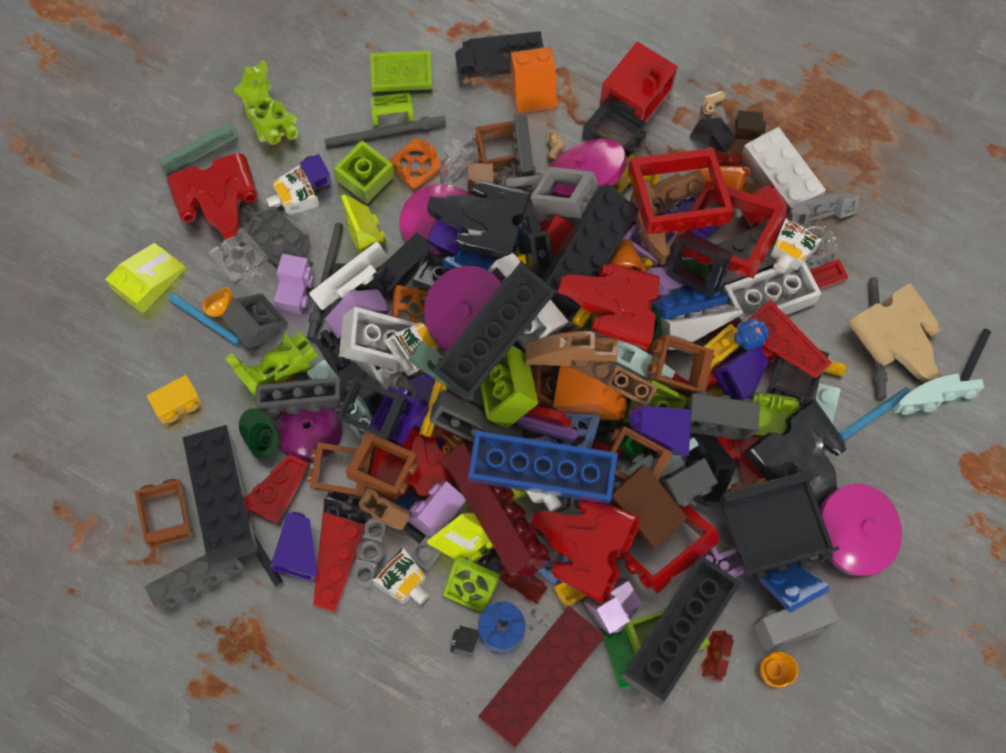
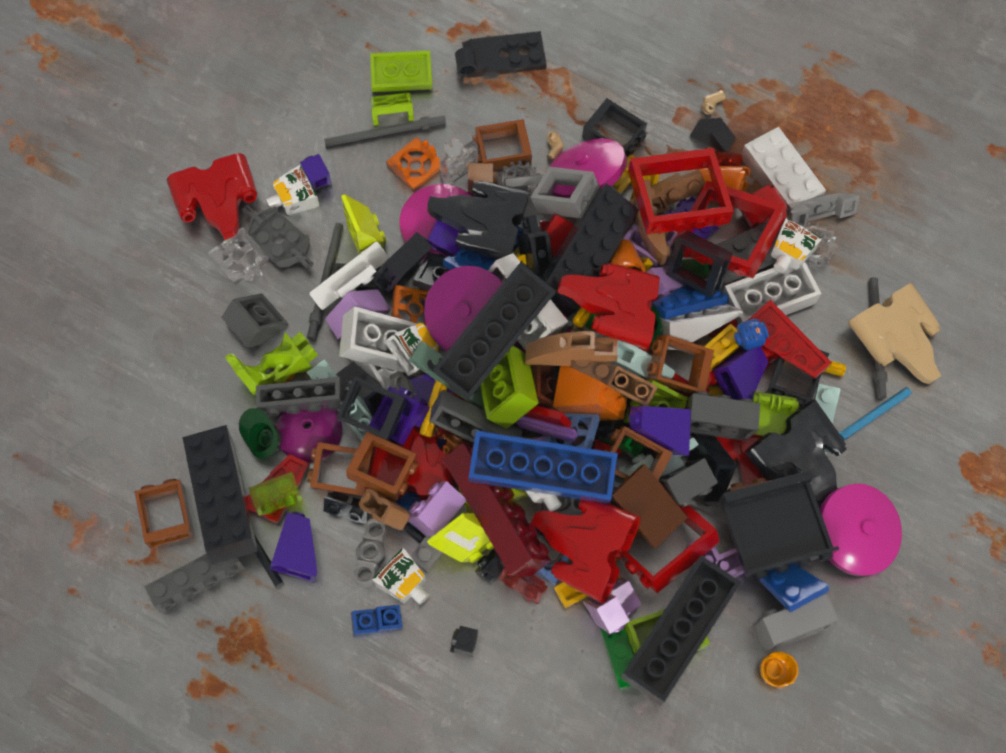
neon yellow slope [105,243,186,314] -> none
yellow brick [146,375,202,424] -> none
sand green tile [158,121,238,175] -> none
dark azure bar [168,293,241,345] -> none
light orange hair [202,287,234,317] -> none
lime hips [233,60,298,145] -> none
lavender brick [274,254,314,315] -> none
red wing [313,512,365,613] -> none
black hinge [315,330,352,374] -> none
lime brick [334,140,394,204] -> none
lime piece [442,556,500,613] -> none
blue brick [478,601,525,653] -> none
dark red brick [478,606,605,751] -> none
orange slope [510,47,557,114] -> none
dark grey piece [511,113,534,176] -> none
red piece [599,41,678,122] -> none
clear red hinge [702,630,734,681] -> none
dark brown brick [735,110,766,140] -> none
red tile [810,259,848,290] -> none
light aqua slope [894,373,984,415] -> none
black bar [960,329,991,382] -> none
none -> clear neon green brick [248,472,303,516]
none -> blue slope [351,605,402,636]

